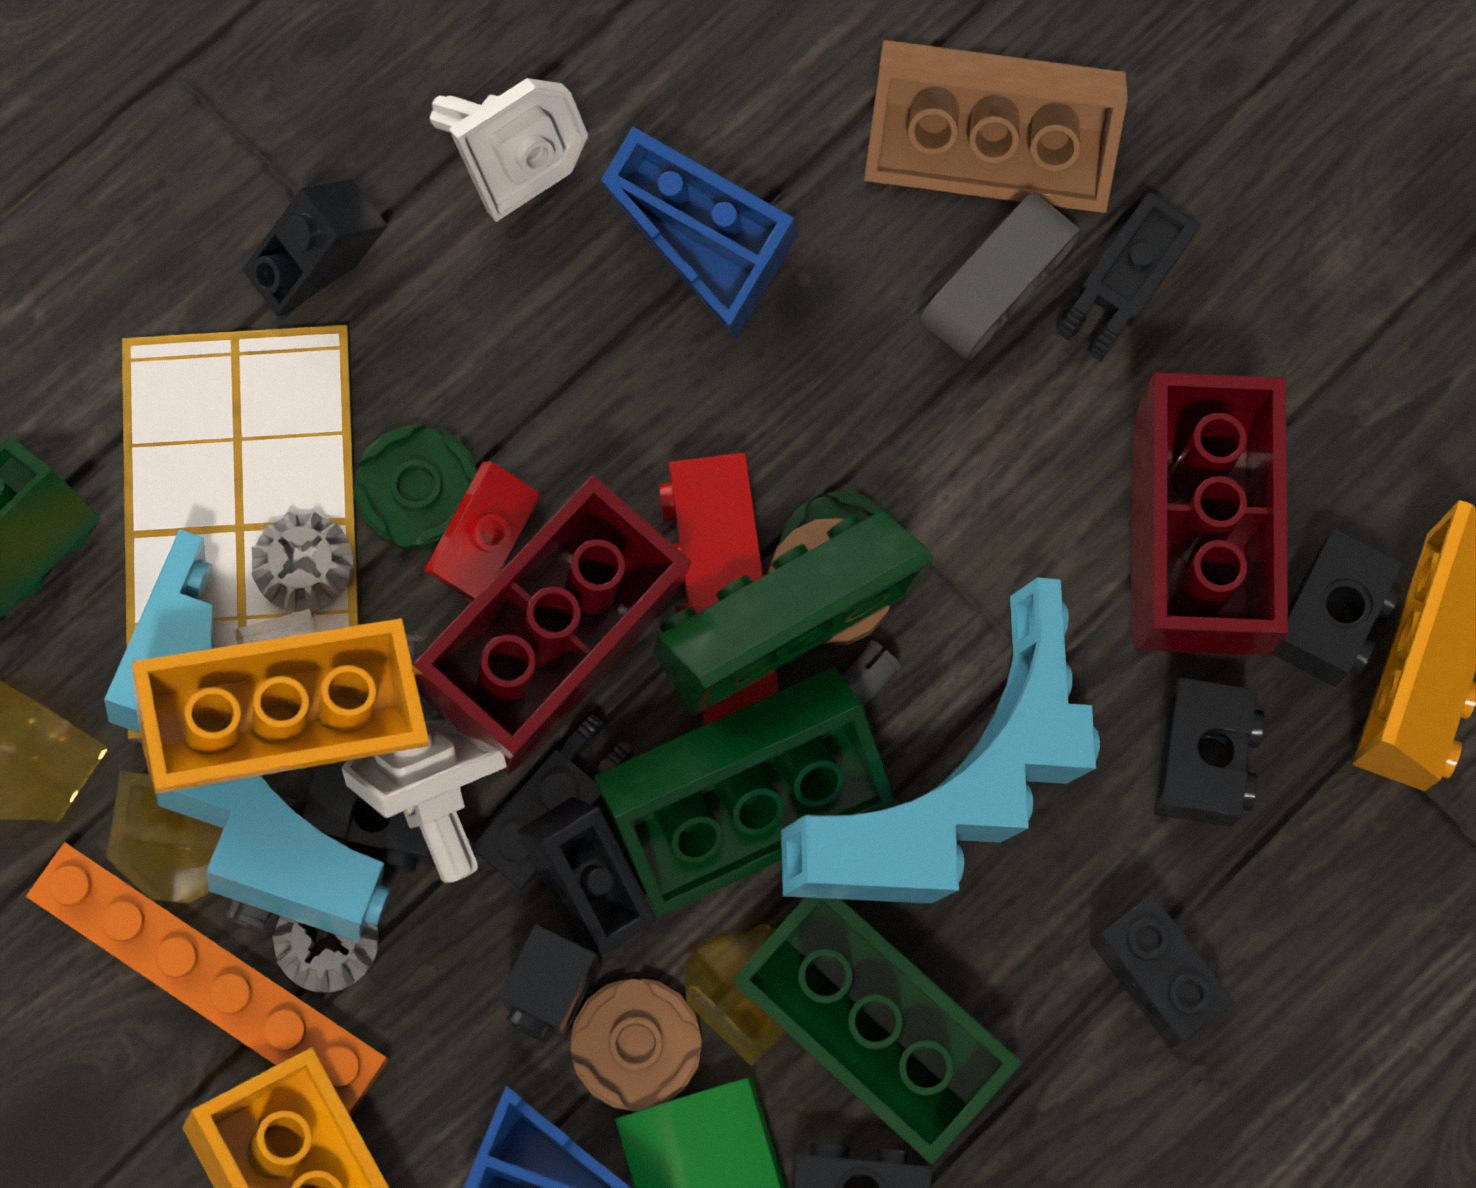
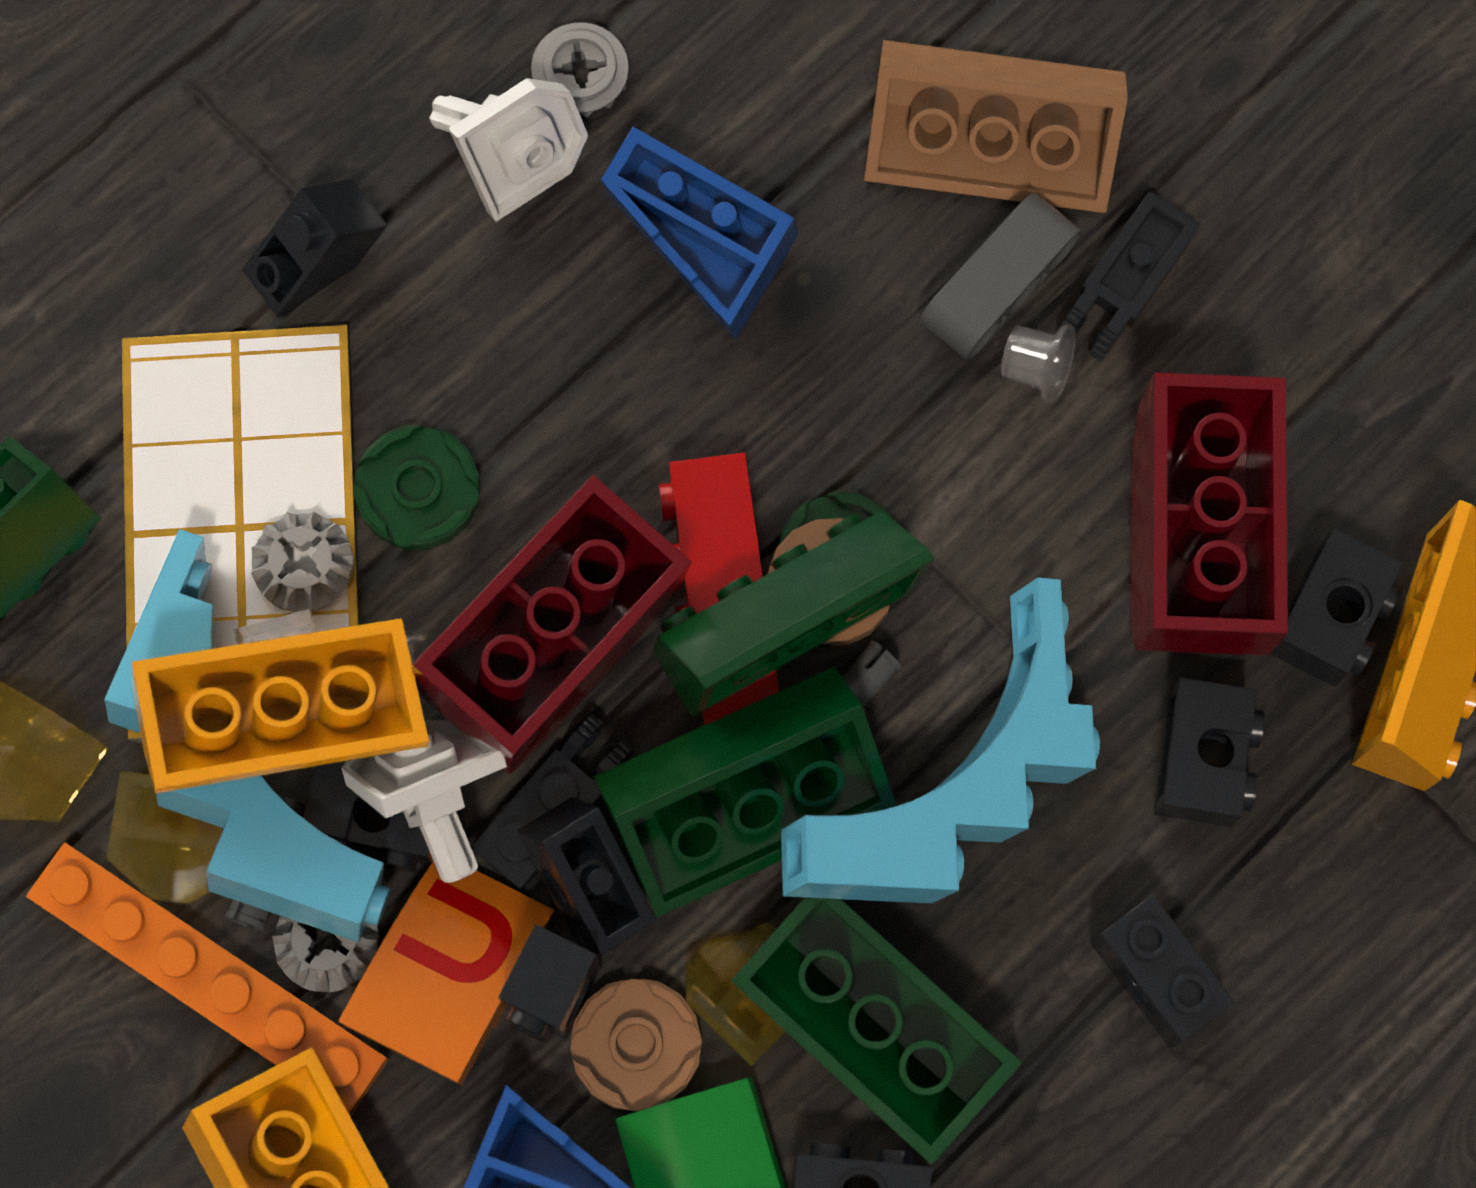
red plate [424,461,541,601] -> none
none -> orange slope [339,861,555,1086]
none -> light grey gear [531,23,628,118]
none -> clear piece [1001,325,1075,405]

